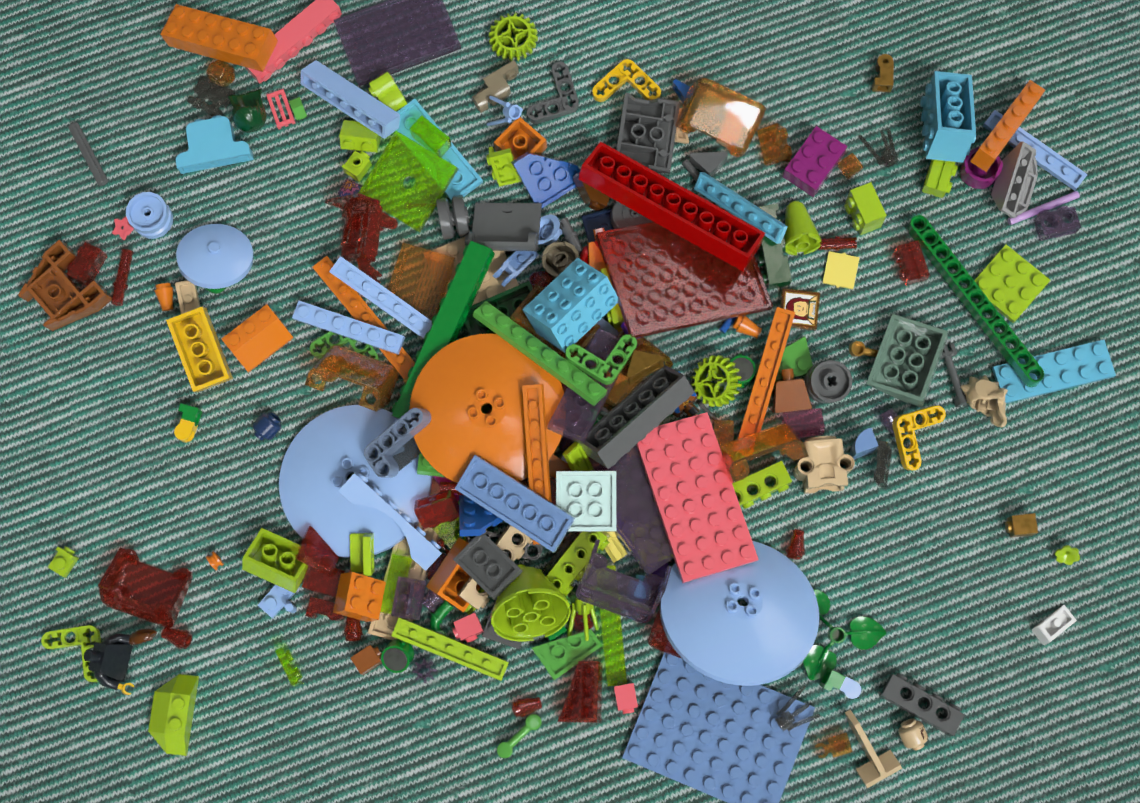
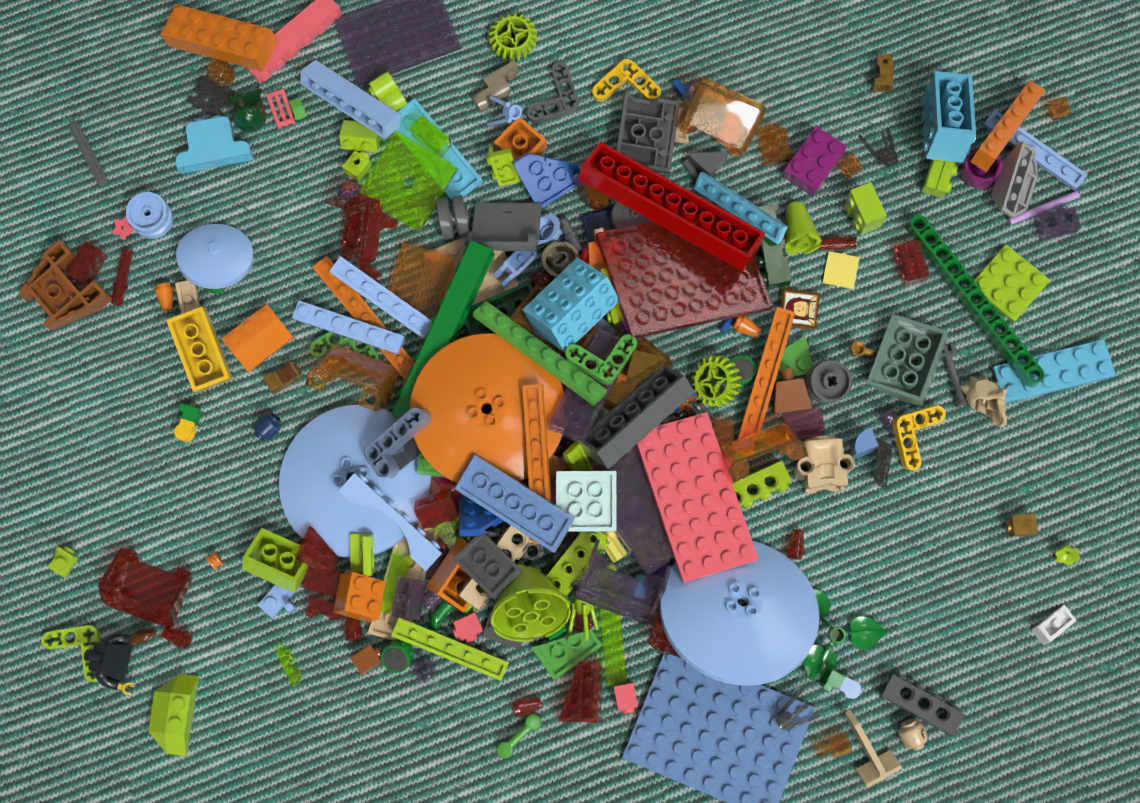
none -> pearl gold leg [262,362,303,395]
none -> clear orange plate [1046,96,1072,121]

